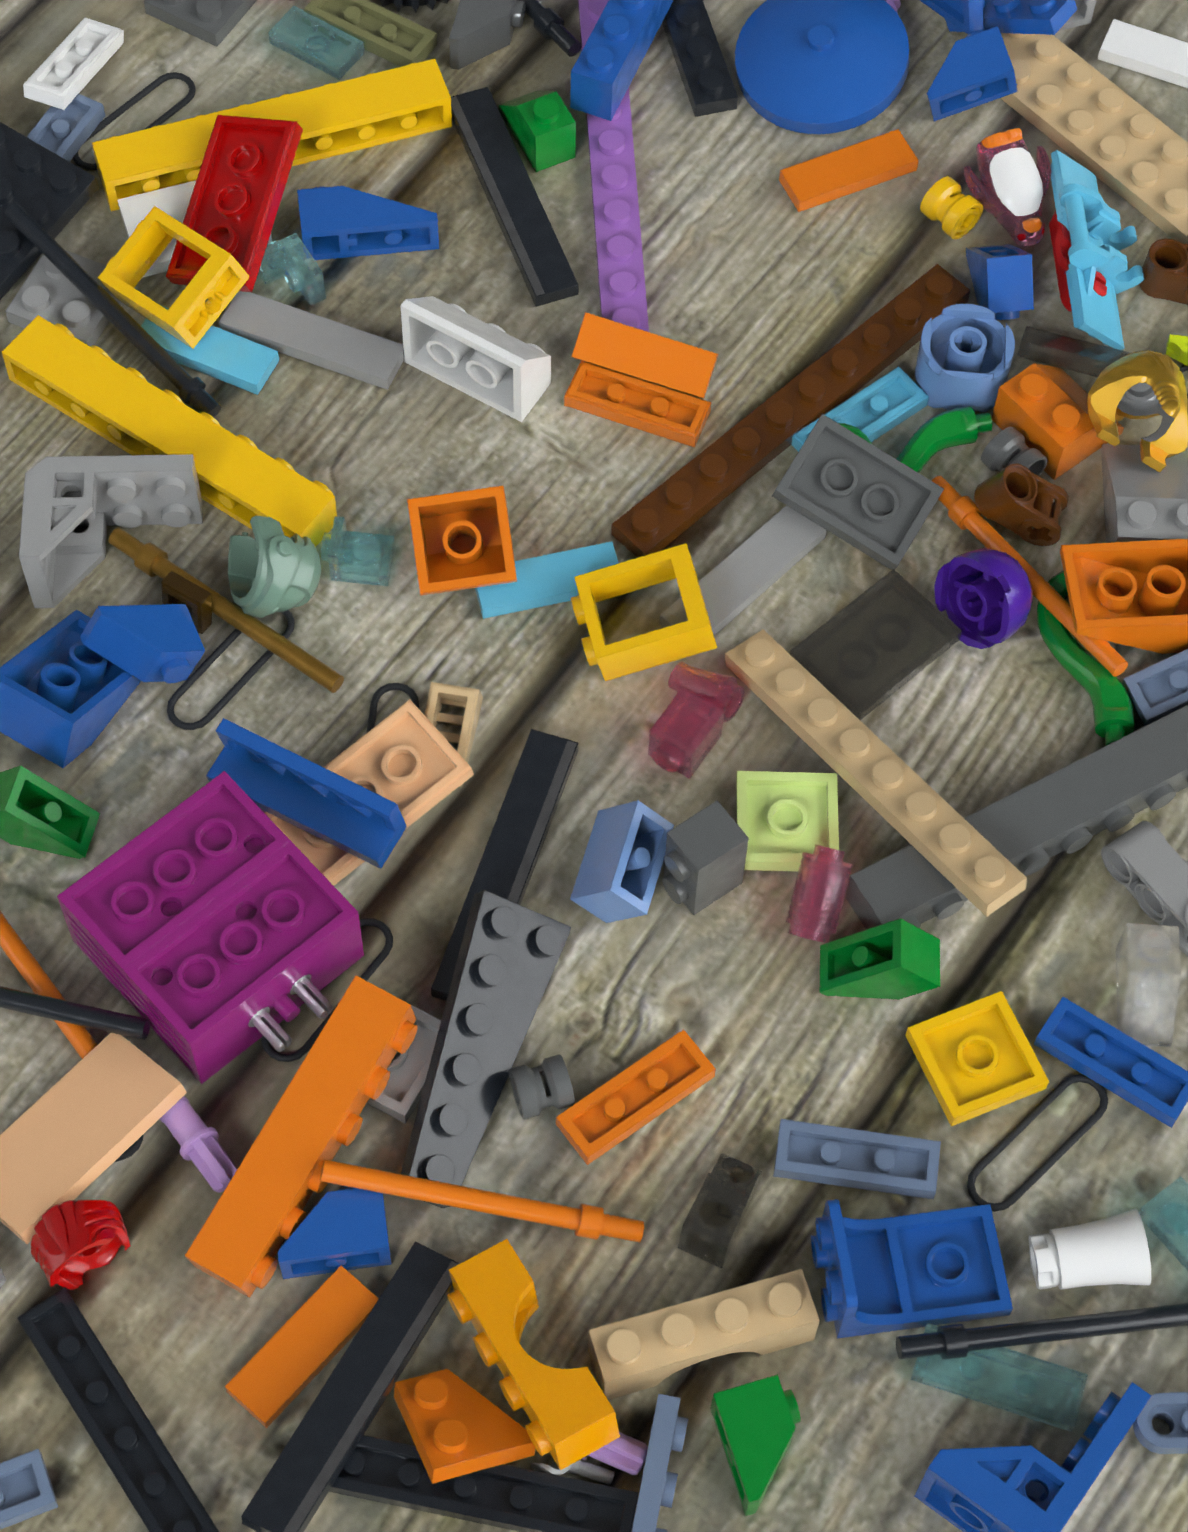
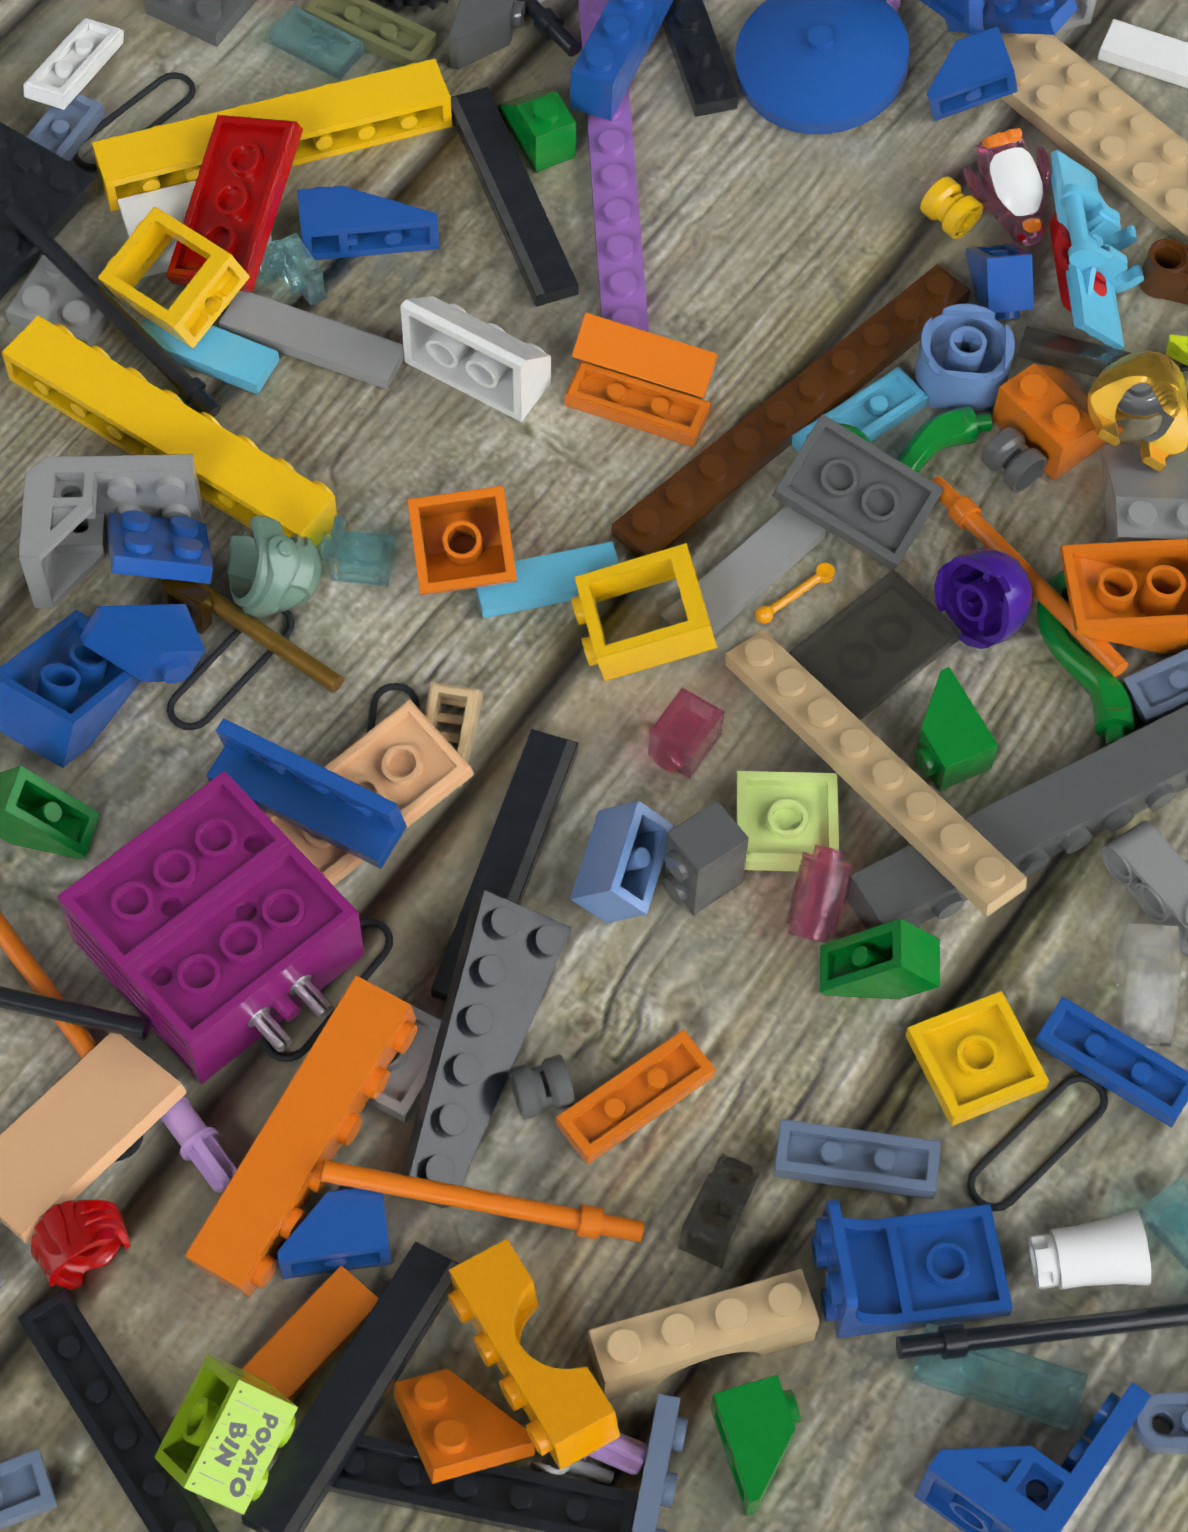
clear pink cone [668,662,745,722] -> none
orange tile [779,129,919,212] -> none
reddish brown piece [974,463,1069,546] -> none
none -> blue plate [107,510,213,584]
none -> lime brick [154,1354,298,1515]
none -> light orange hinge [755,562,835,624]
none -> green slope [914,667,998,792]

